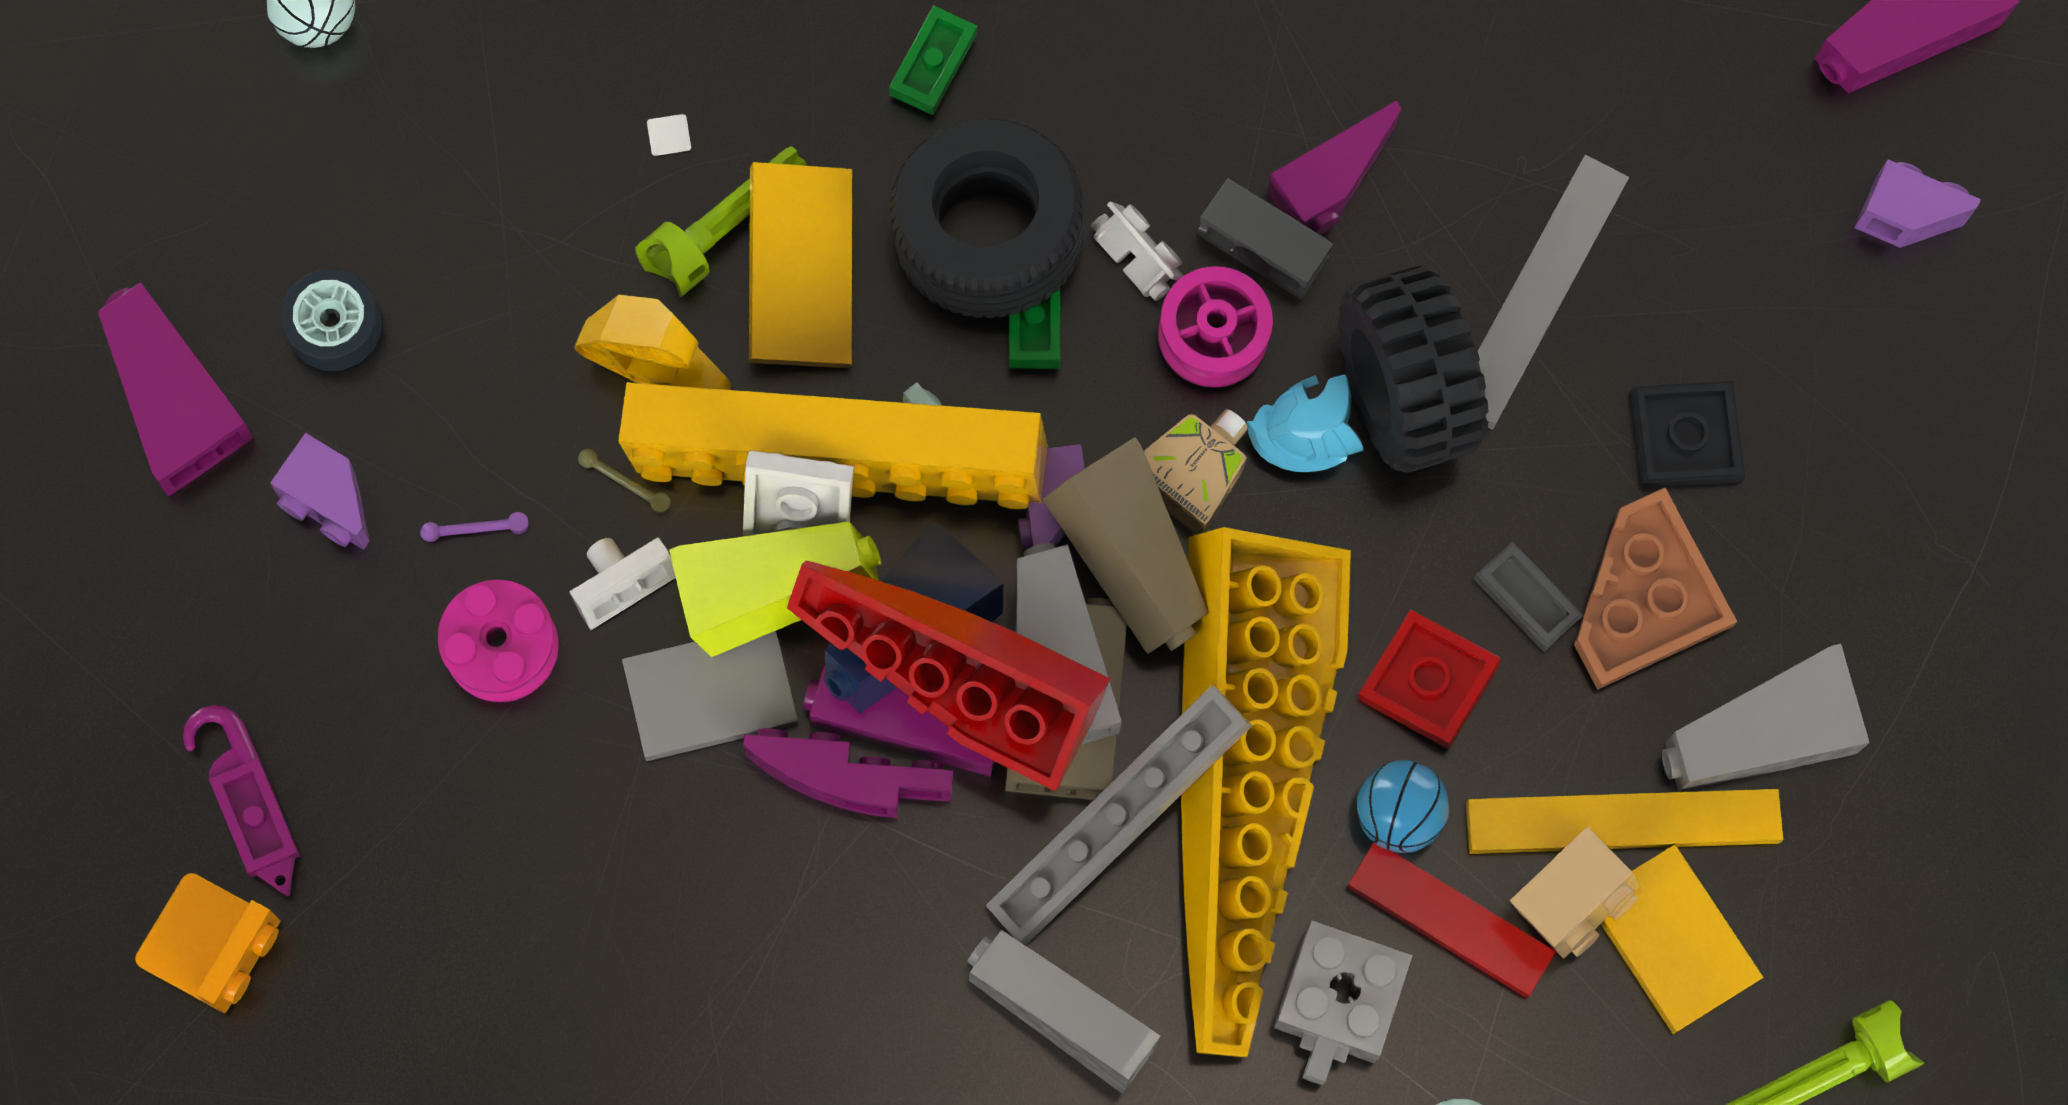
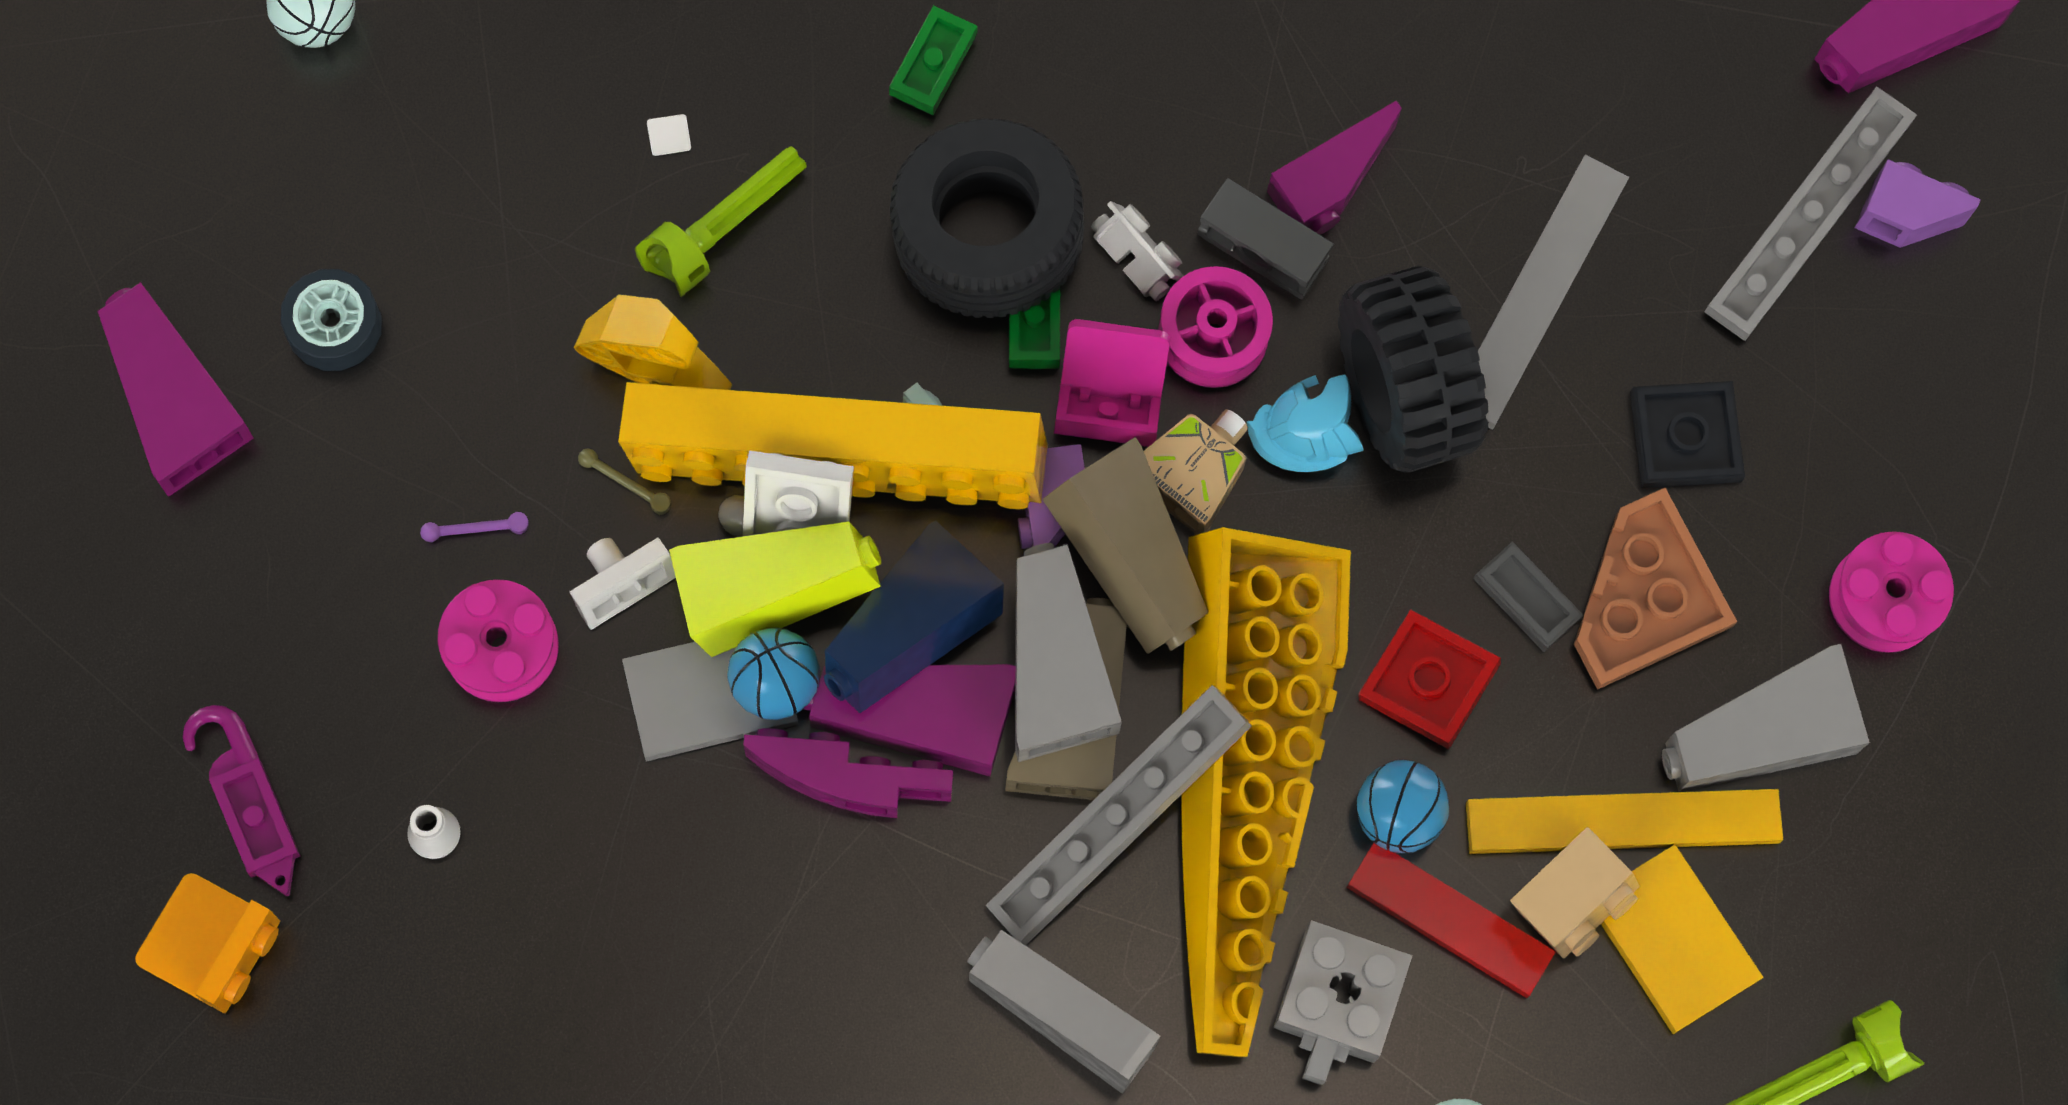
medium lavender slope [270,433,370,550] -> none
yellow tile [749,162,852,368] -> none
red wedge [787,560,1110,791] -> none
none -> white cone [407,805,460,859]
none -> light grey hinge [718,495,744,537]
none -> dark azure piece [727,627,820,720]
none -> dark pink bracket [1054,319,1170,447]
none -> light grey plate [1705,86,1917,341]
none -> dark pink wheel [1829,532,1954,653]

